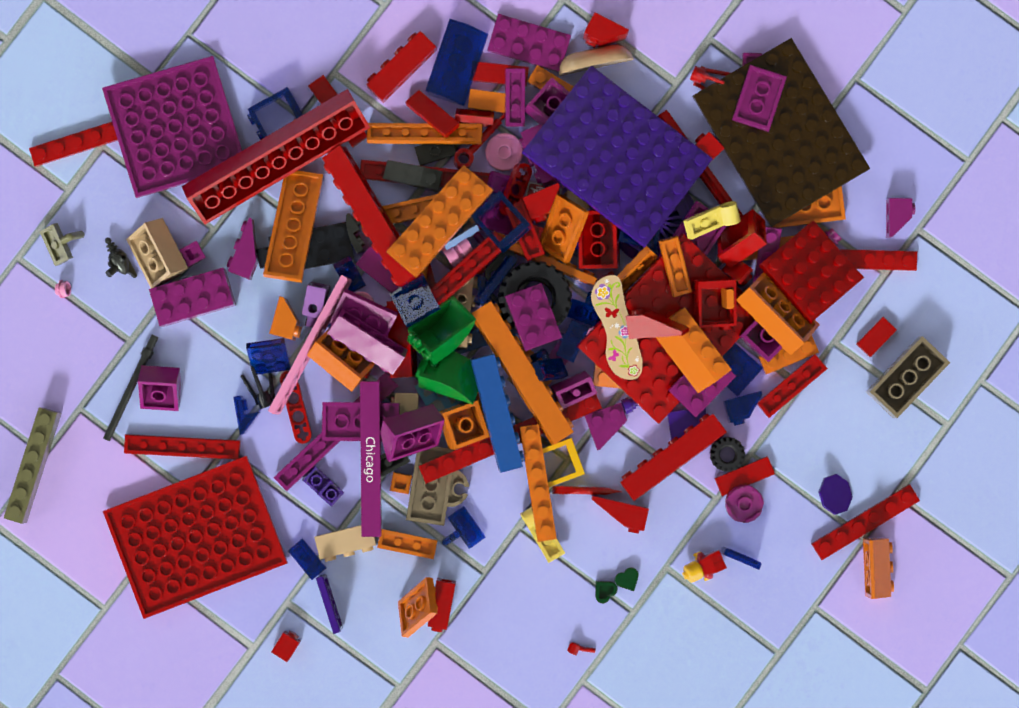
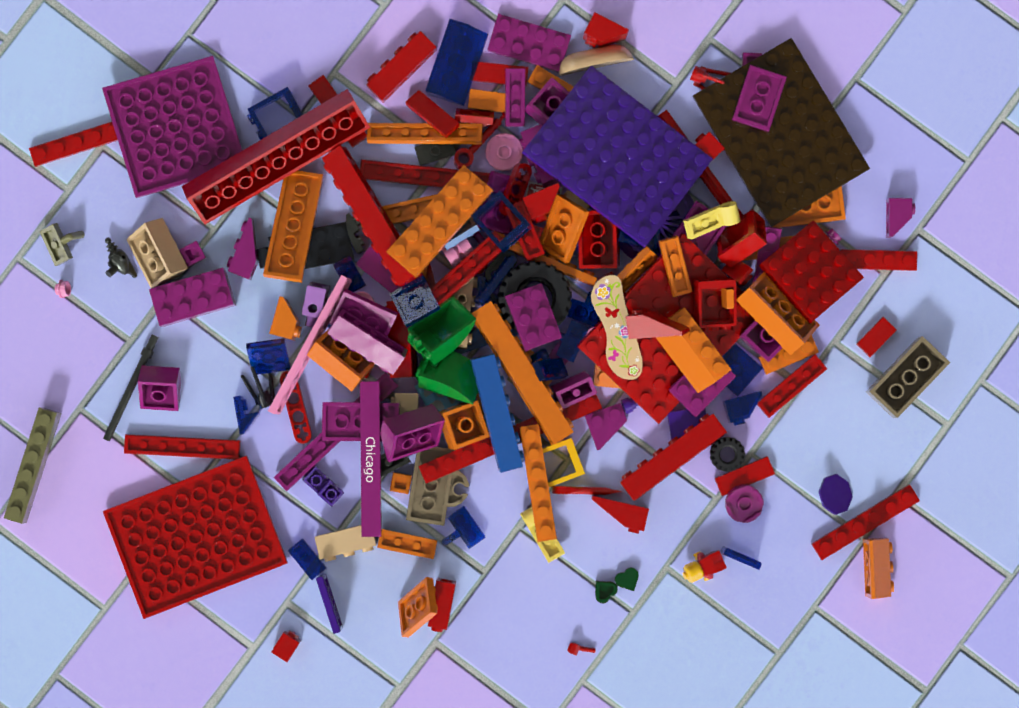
pearl dark grey slope [383,160,443,193] -> none

